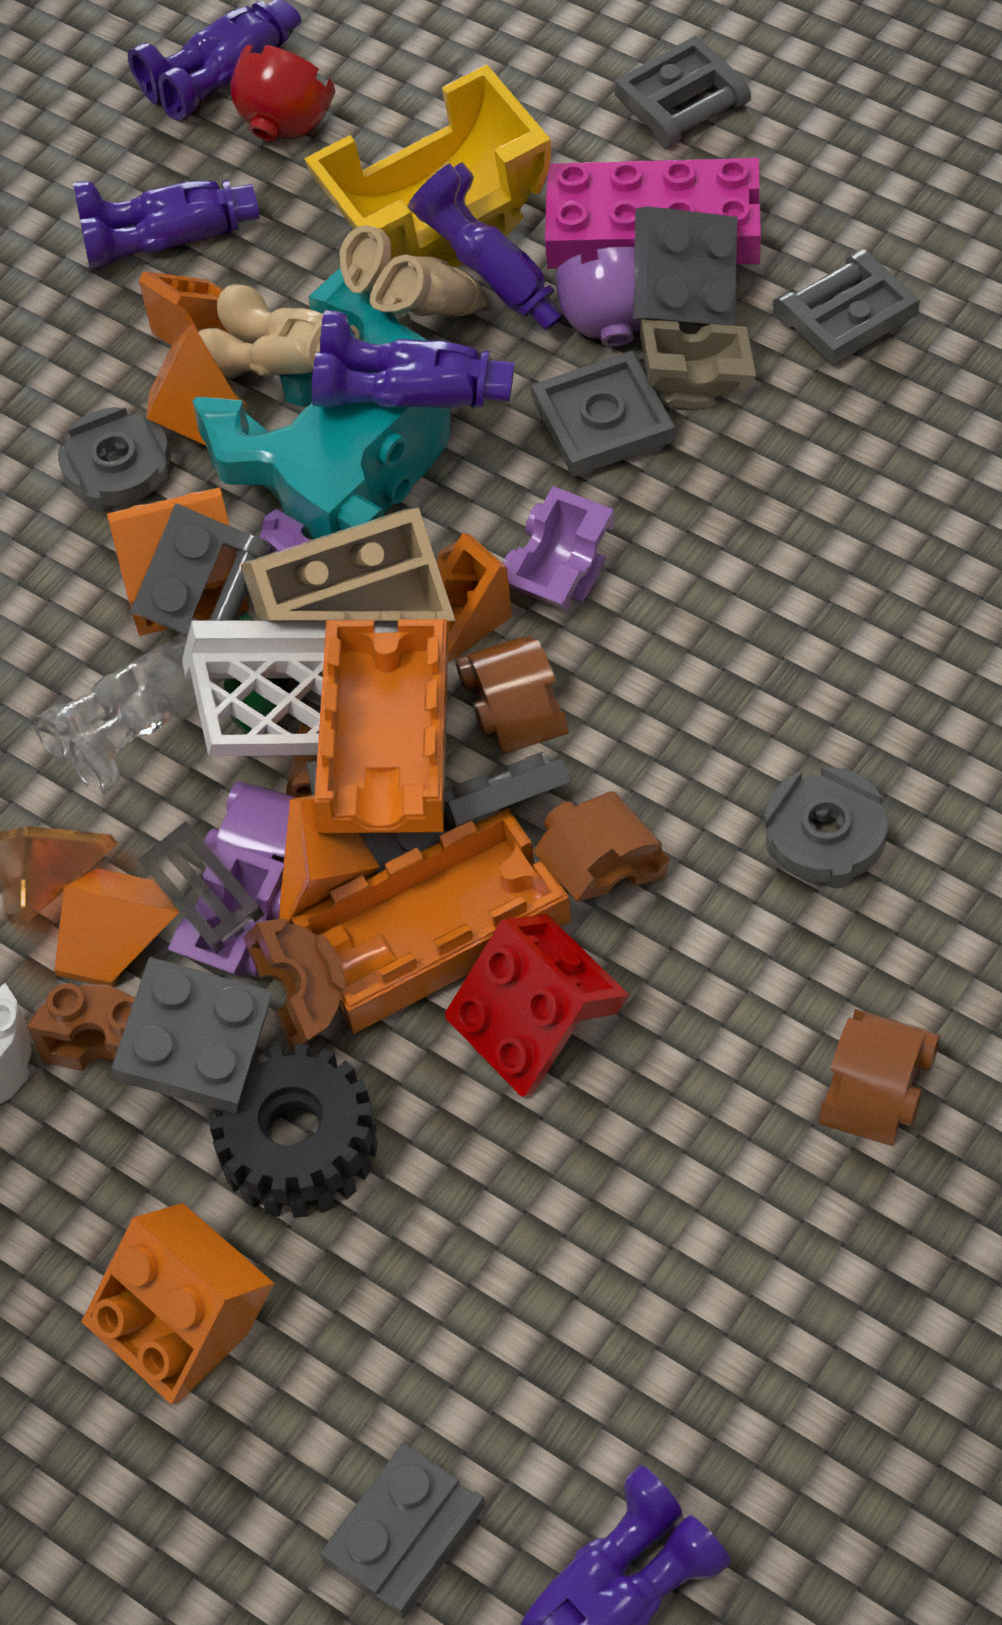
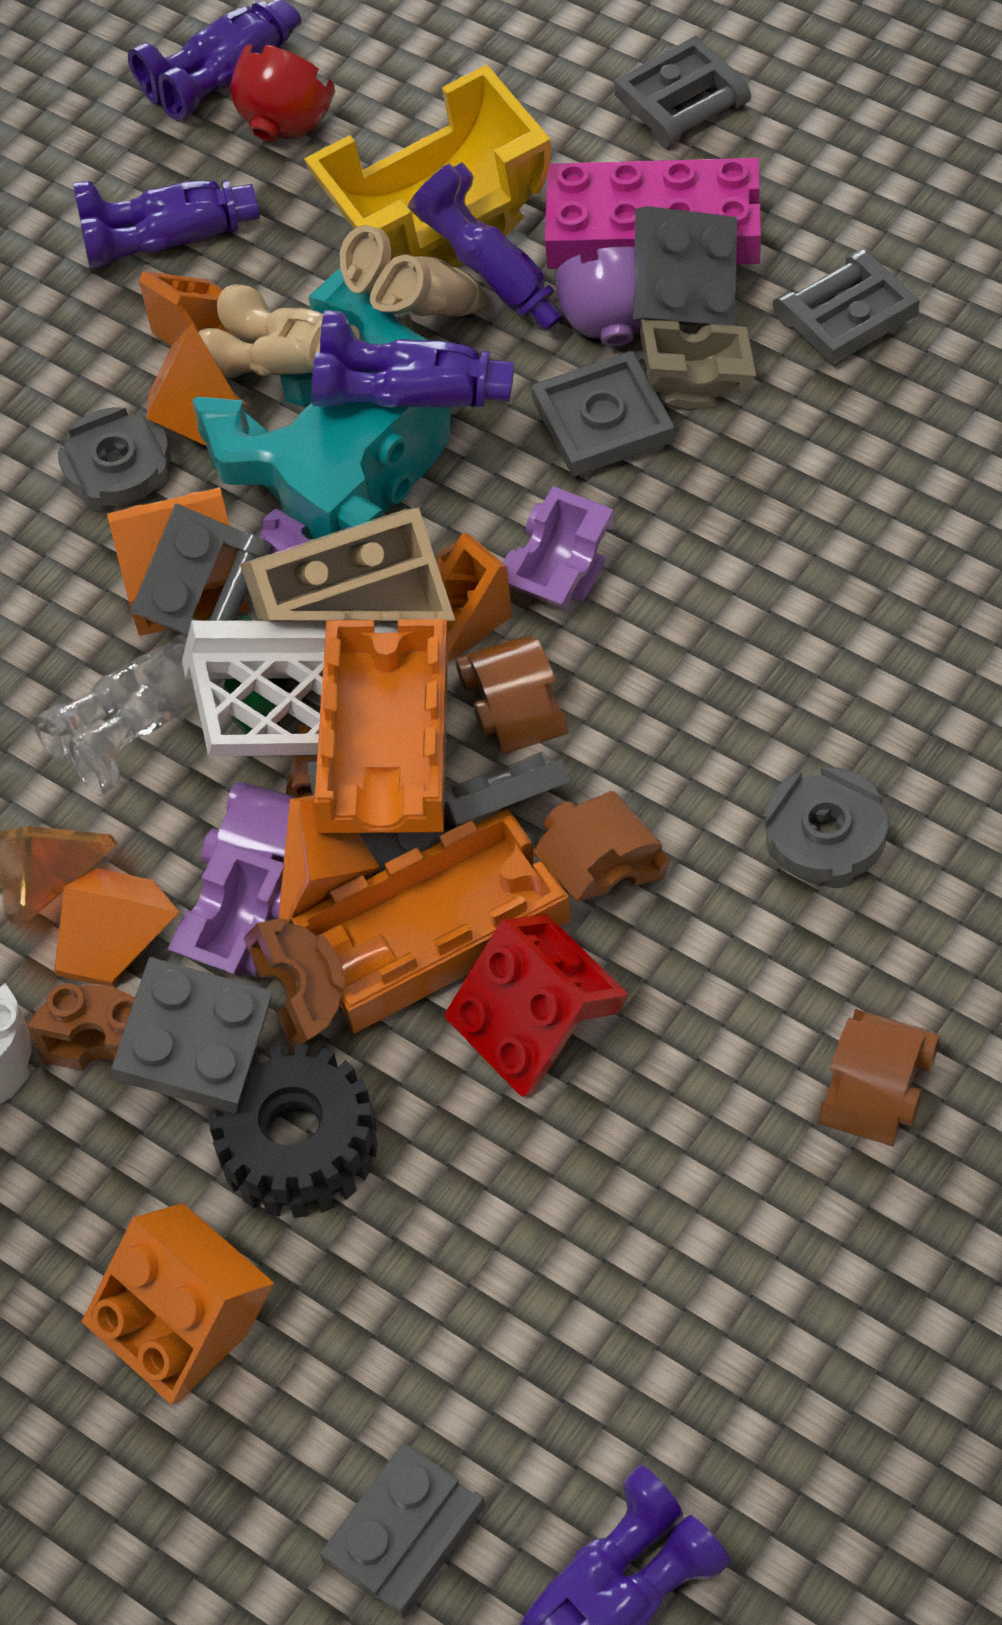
clear smoke tile [138,821,264,954] -> none

